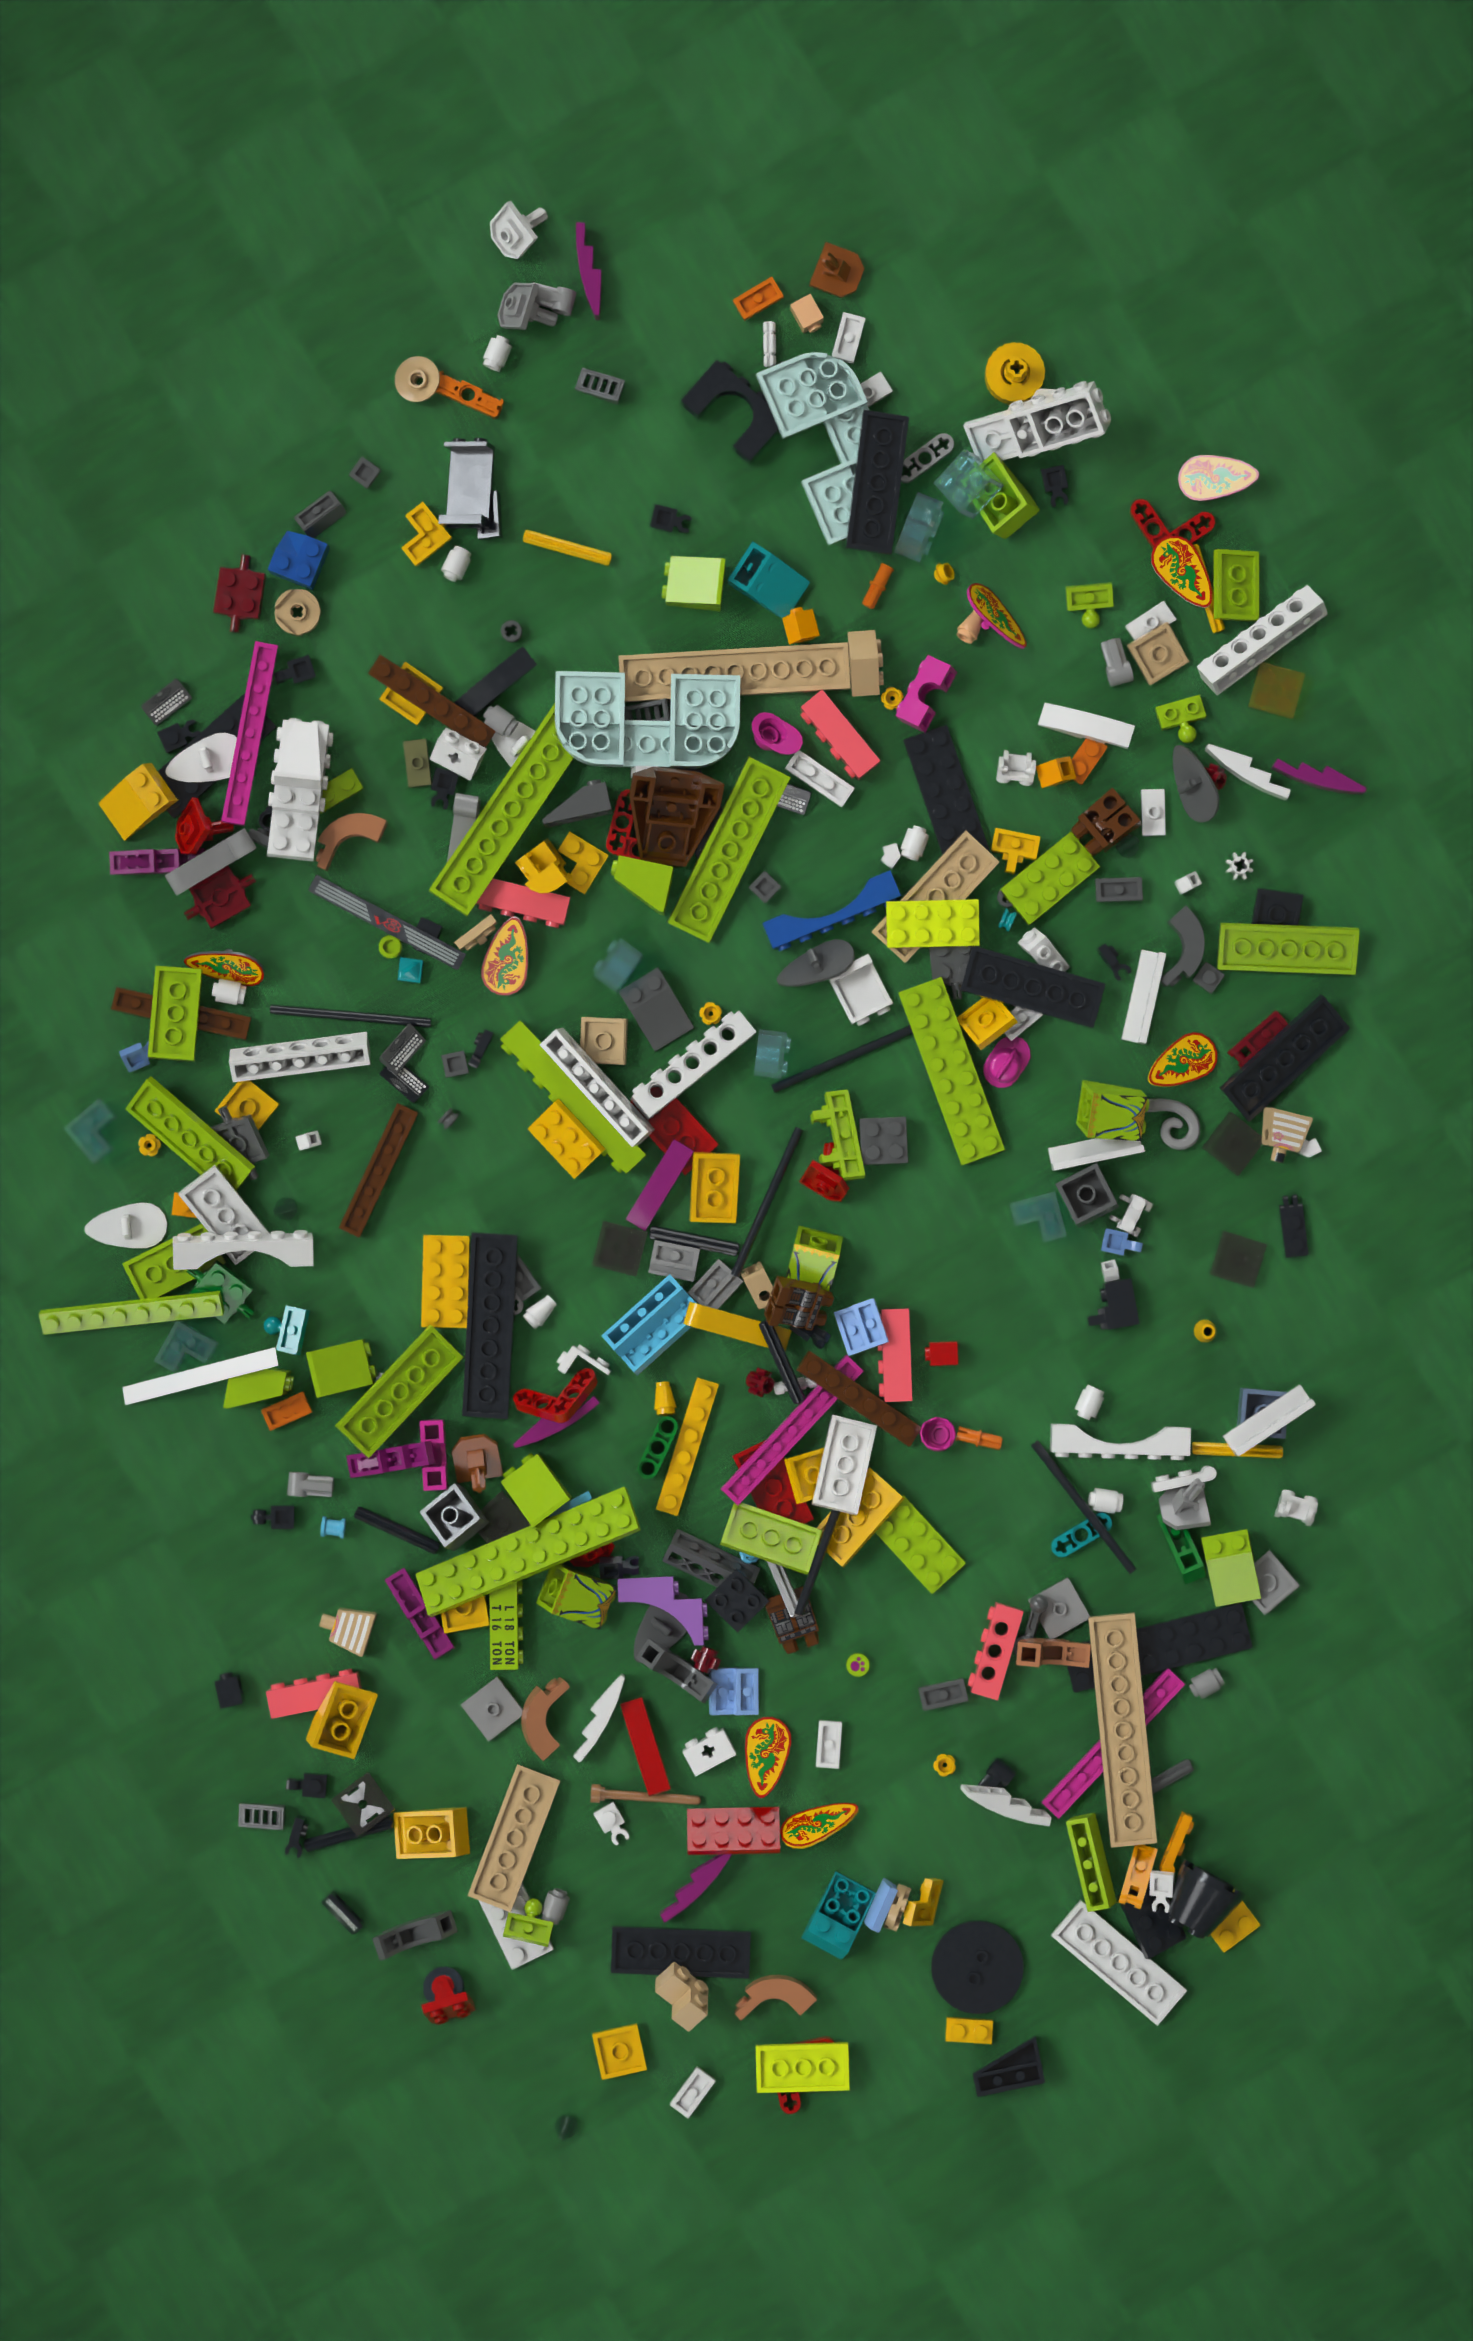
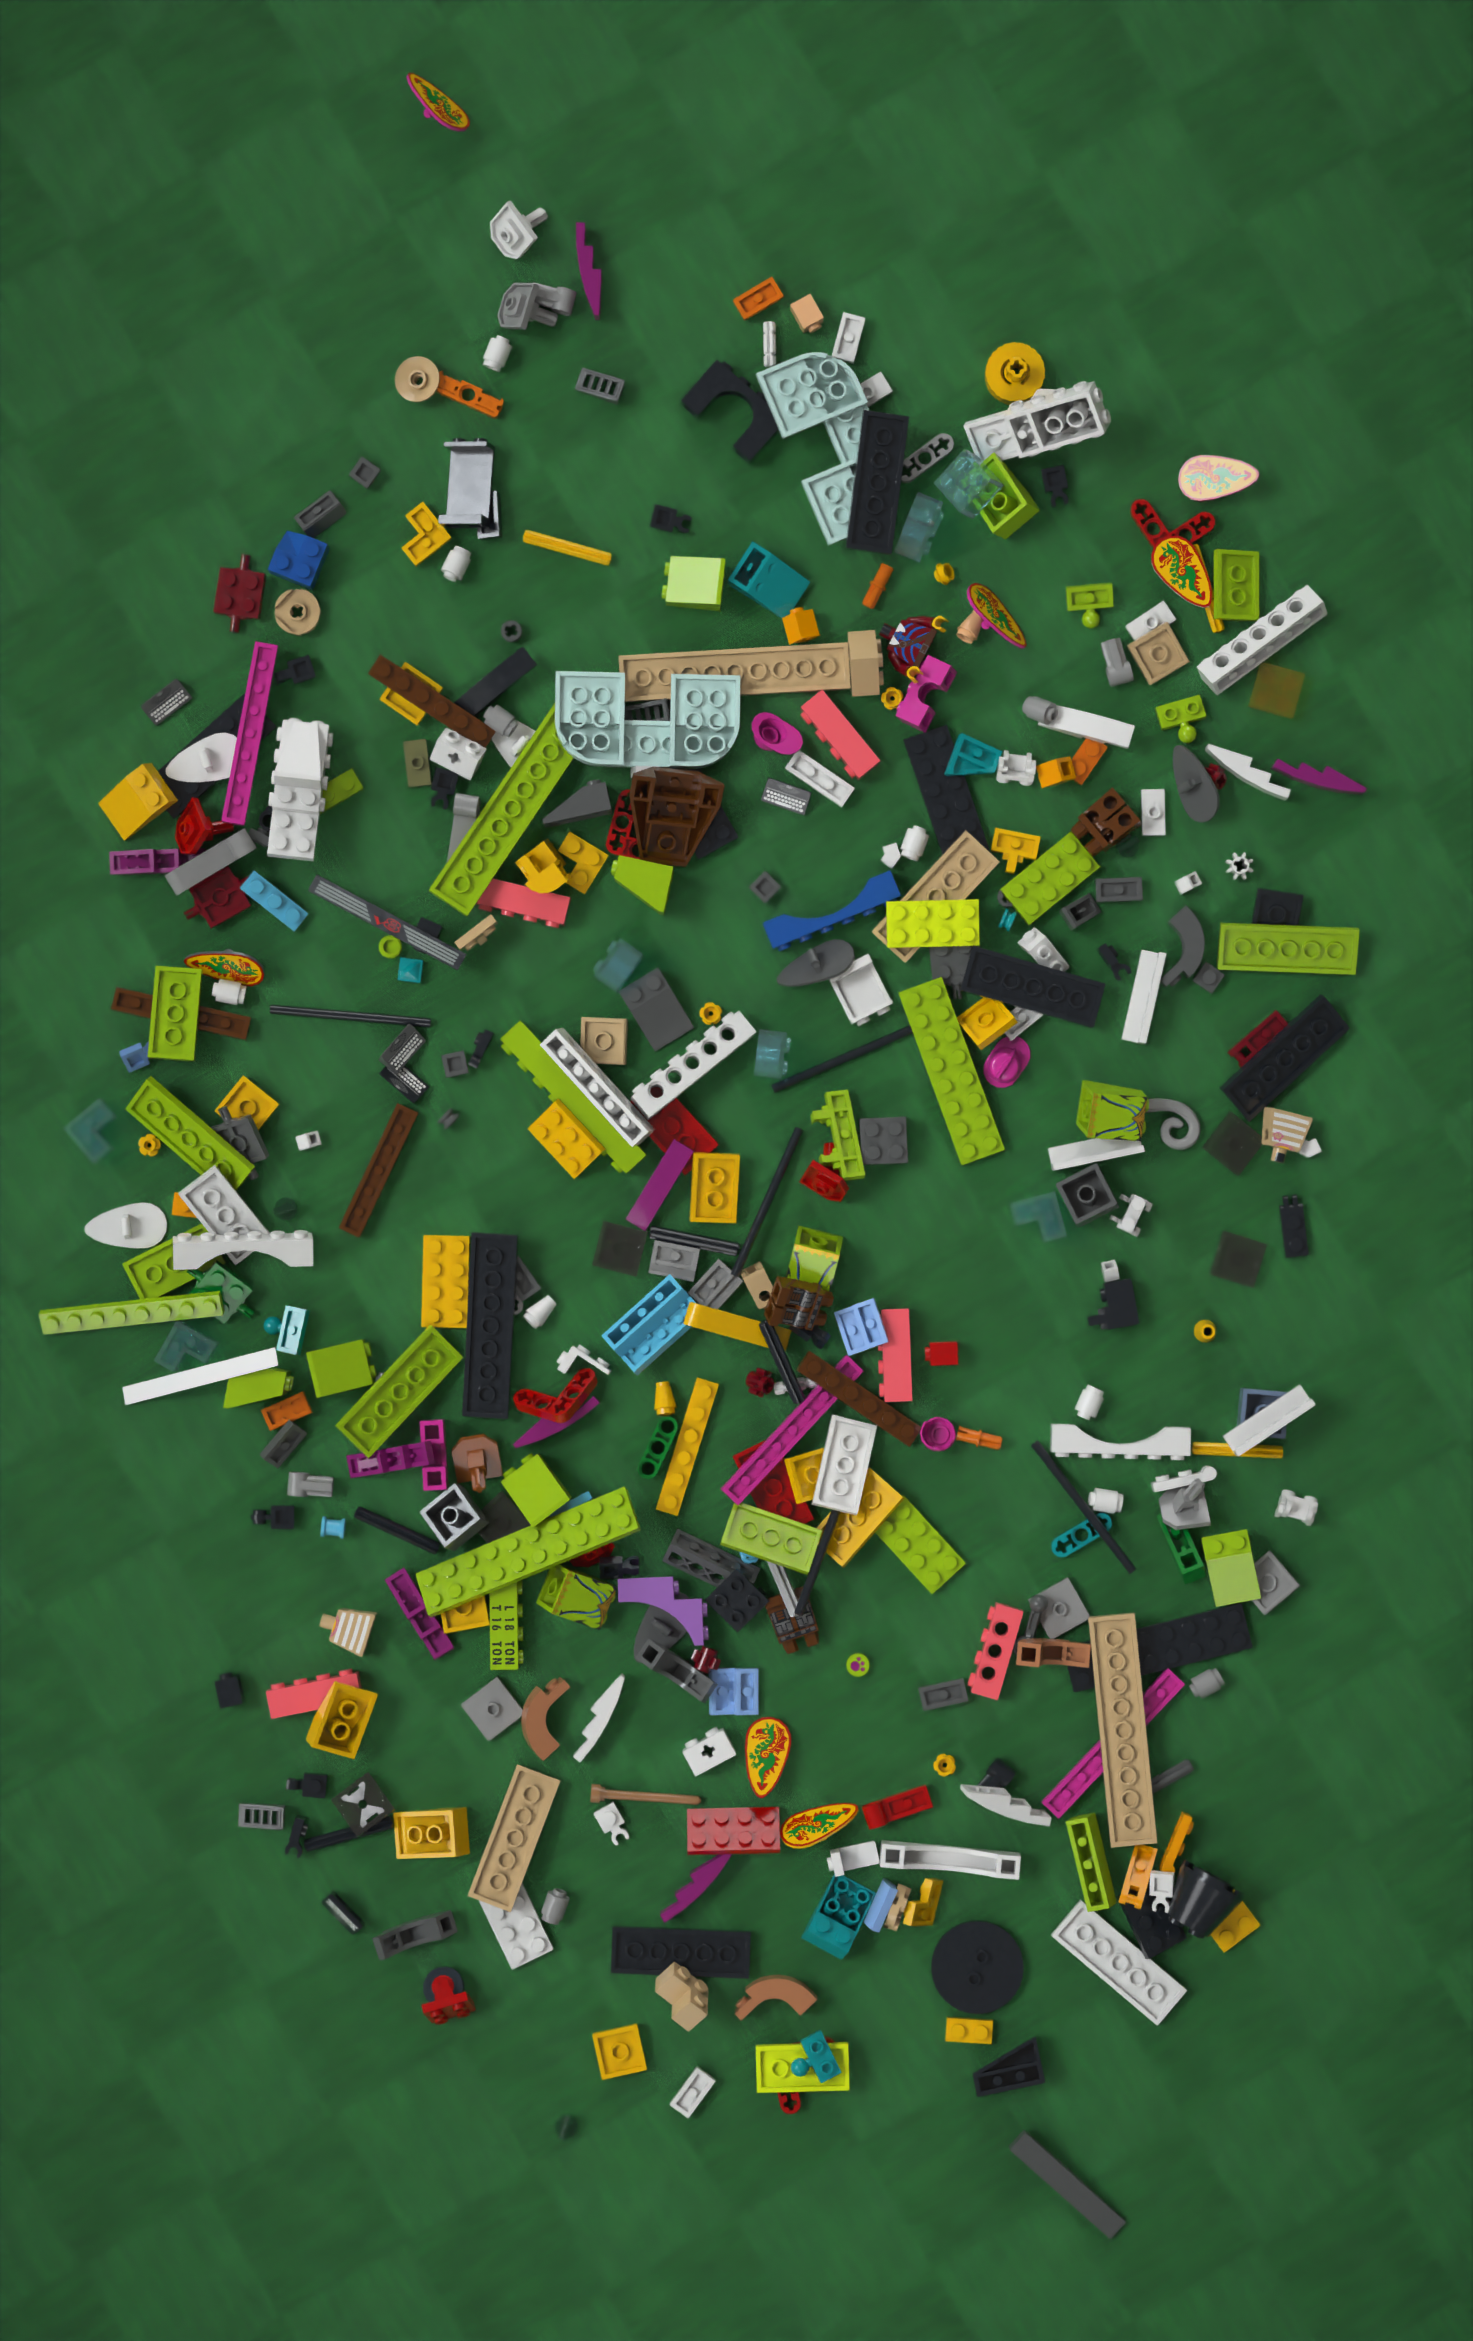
black plate [157,720,201,754] -> none
white brick [229,1032,371,1082] -> none
nougat arch [316,813,388,872] -> none
shield [481,917,528,995] -> none
lime plate [503,1898,554,1947] -> none
red slope [620,1697,671,1797] -> none
lime plate [668,757,791,943] -> none
dark orange piece [809,242,864,298] -> none
white plate [816,1720,842,1769] -> none
medium blue plate [1101,1228,1143,1256] -> none
shield [1148,1032,1217,1087] -> none
none -> medium azure plate [240,870,308,931]
none -> dark grey plate [259,1420,307,1469]
none -> shield [406,72,470,131]
none -> teal plate [791,2030,842,2083]
none -> white bracket [827,1841,879,1877]
none -> red plate [862,1784,933,1829]
none -> torso [879,616,949,684]
none -> white arch [879,1840,1021,1880]
none -> teal wing [944,733,1002,776]
none -> dark grey slope [1009,2129,1126,2239]
none -> light grey brick [1022,696,1058,725]
none -> dark grey slope [1059,893,1101,931]

